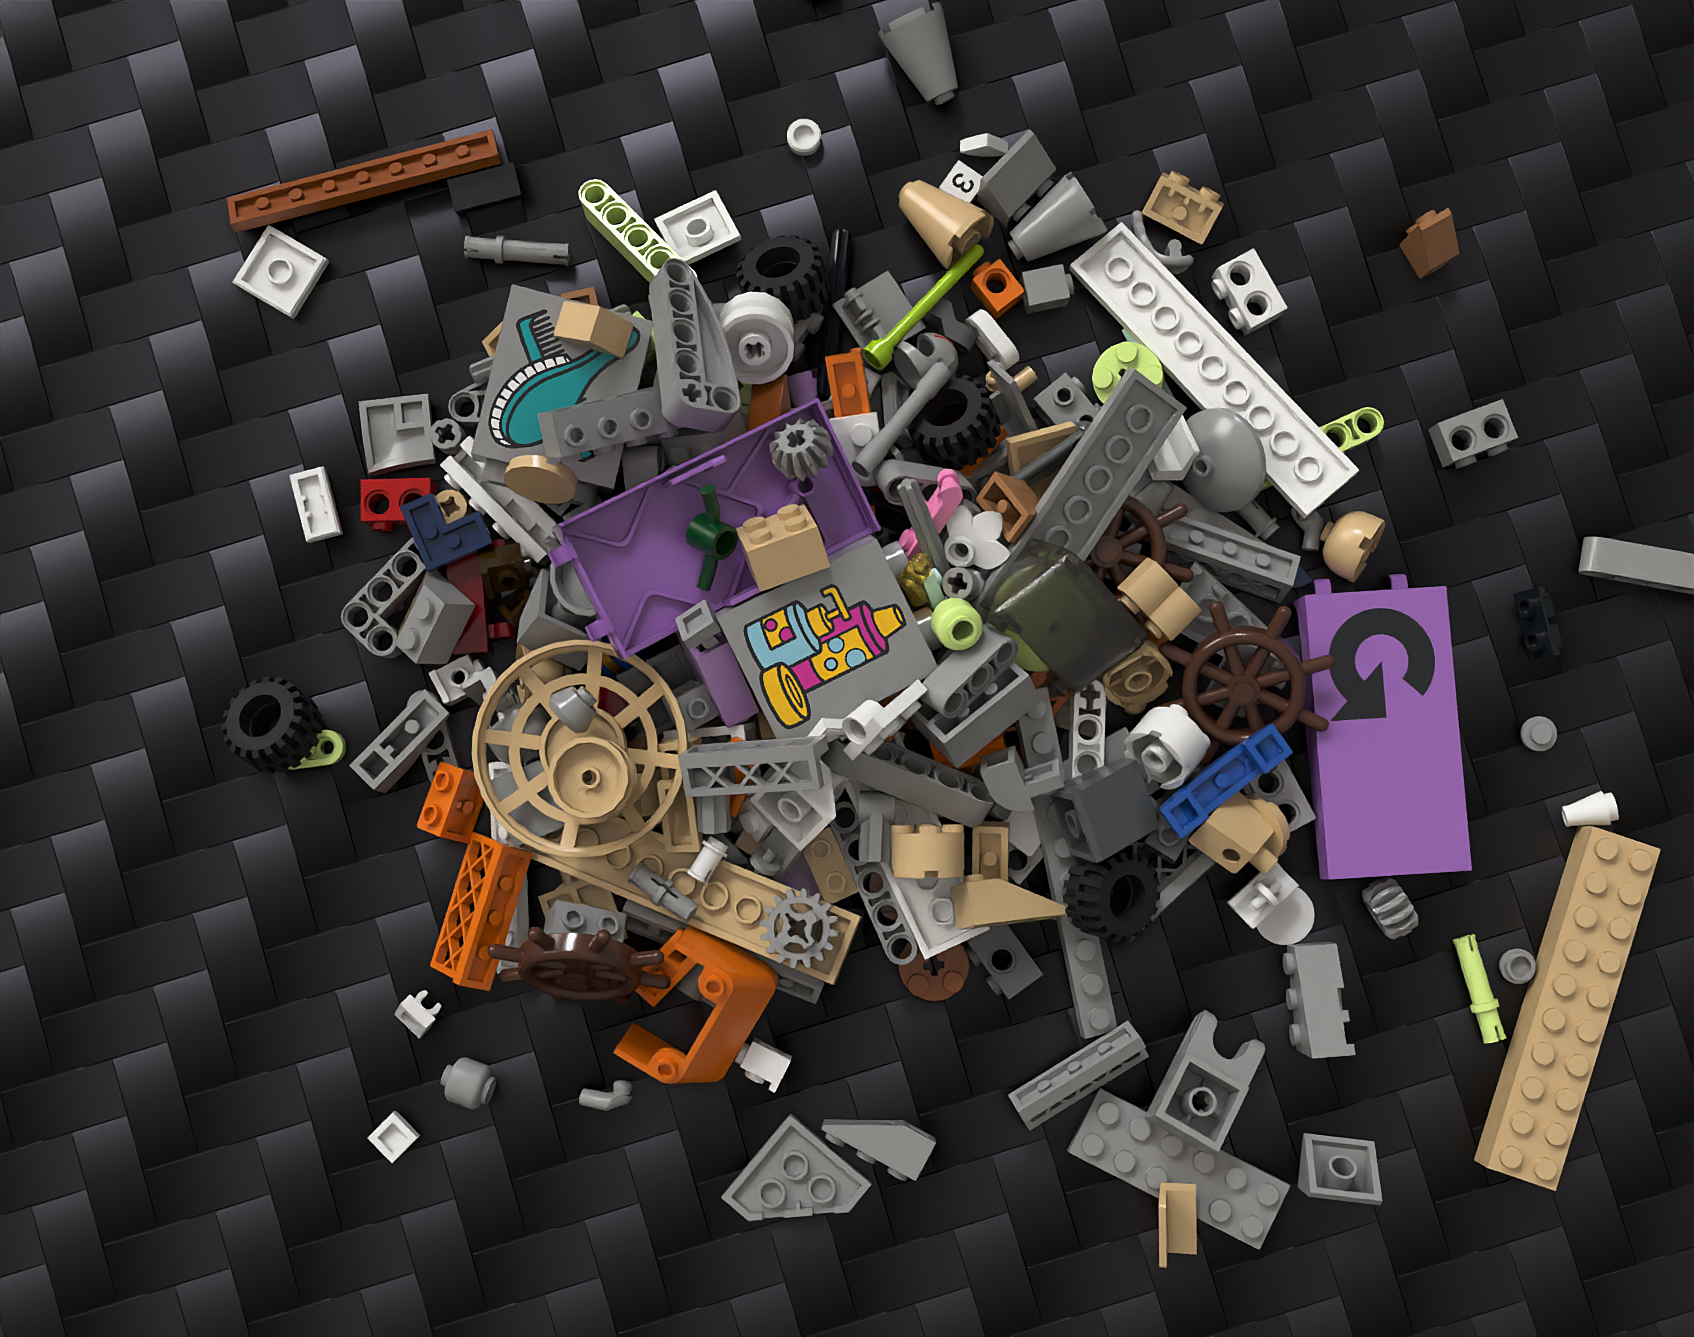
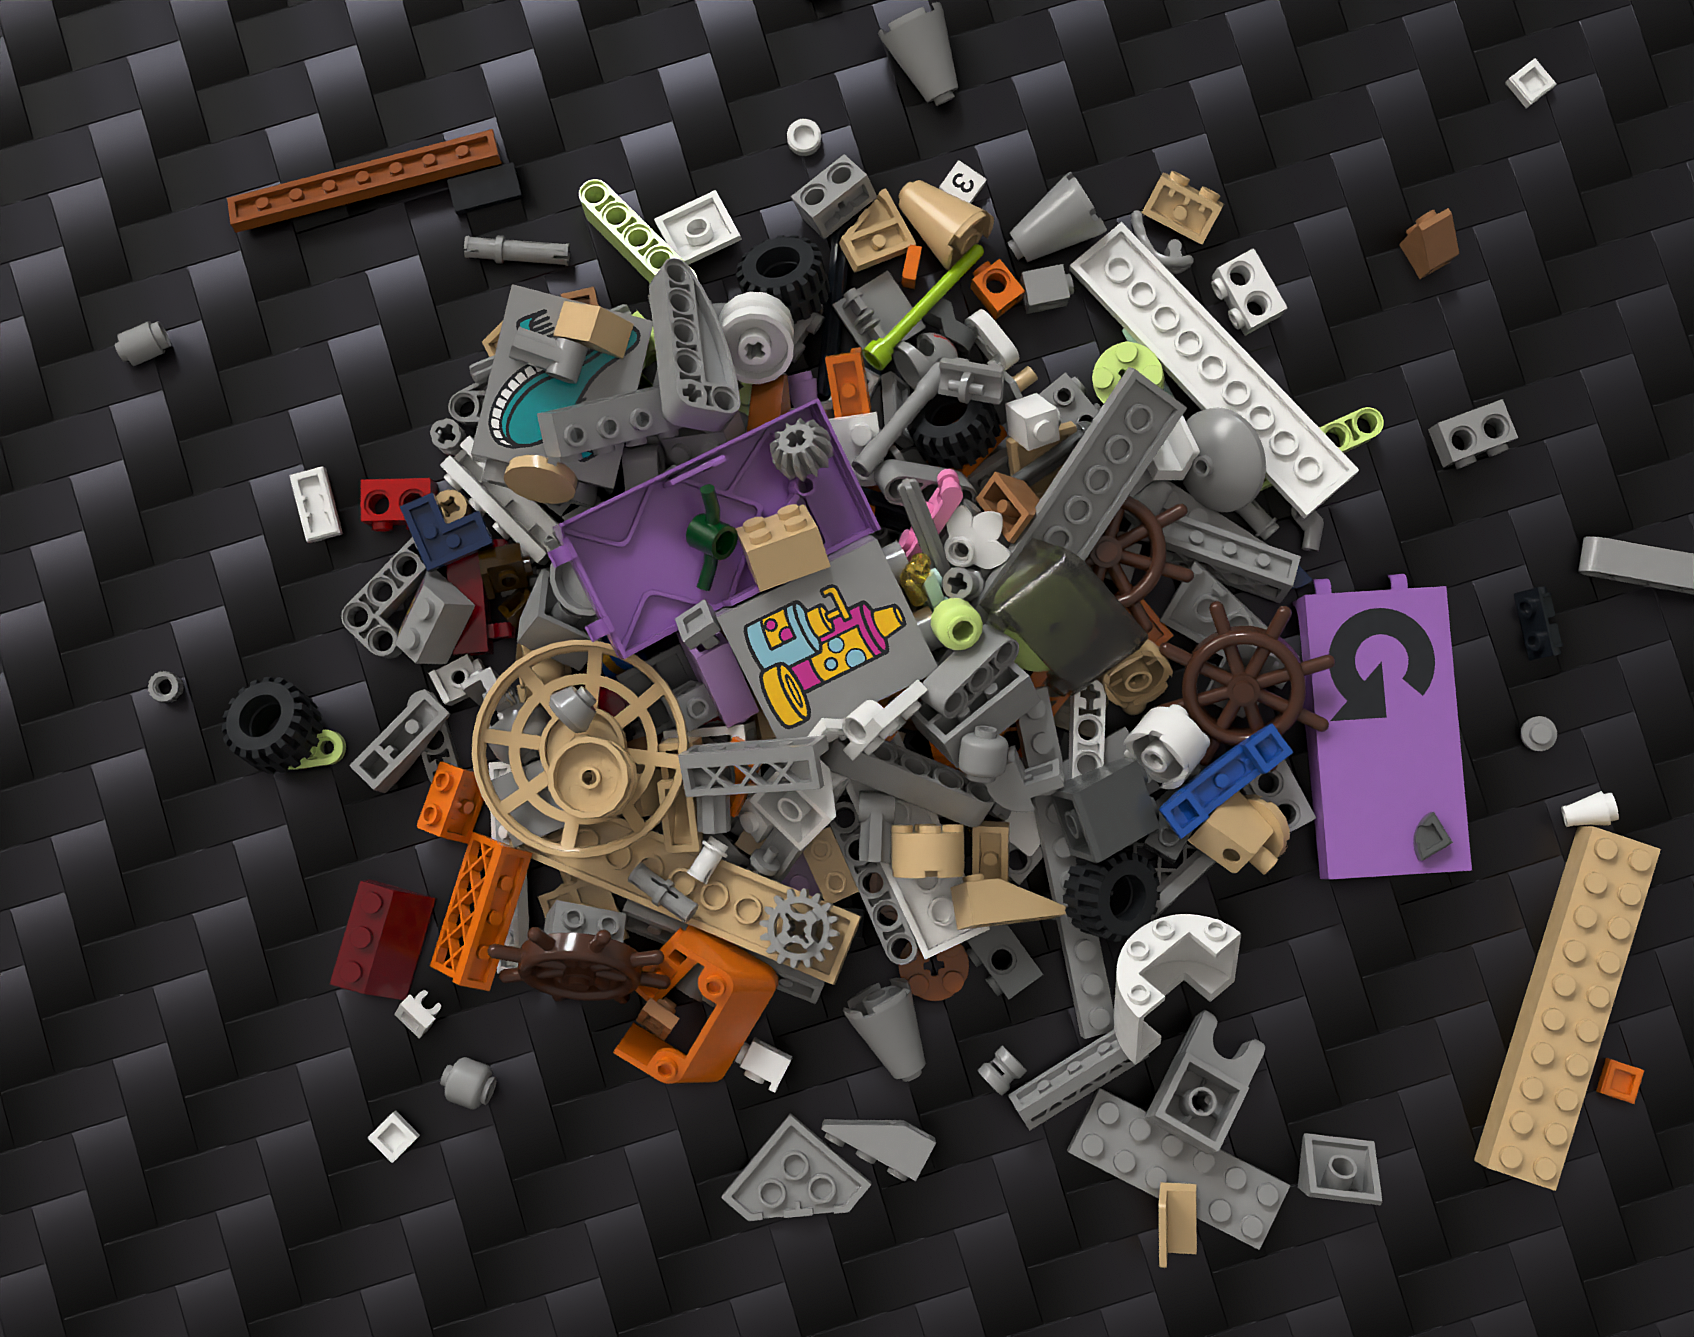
white tile [232,224,329,319] -> none
light grey plate [359,394,436,477] -> none
light grey arm [579,1080,633,1111] -> none
white tile [960,133,1008,157] -> none
light grey slope [977,129,1056,227] -> none
tan brick [1117,557,1202,641] -> none
white hips [1227,862,1299,929] -> none
white sticker [1256,887,1315,945] -> none
light grey wedge [1283,941,1356,1059] -> none
tan cylinder [1320,511,1385,583] -> none
light grey gear [1362,877,1418,940] -> none
yellowish green pin [1452,934,1507,1044] -> none
light grey plate [1499,948,1536,984] -> none
none -> light grey brick [115,321,172,366]
none -> light grey axle [148,671,184,703]
none -> dark red slope [330,879,437,1000]
none -> light grey piece [509,327,588,384]
none -> medium nougat plate [636,997,680,1041]
none -> light grey brick [791,154,877,239]
none -> tan wing [839,189,916,273]
none -> light grey cone [843,978,926,1082]
none -> orange tile [901,244,922,289]
none -> light grey hips [938,357,1005,405]
none -> light grey head [958,726,1008,783]
none -> light grey wheel [977,1045,1027,1096]
none -> white brick [1005,393,1061,451]
none -> white cylinder [1114,914,1241,1065]
none -> dark grey tile [1413,812,1453,861]
none -> white tile [1505,58,1556,109]
none -> orange tile [1596,1058,1644,1104]

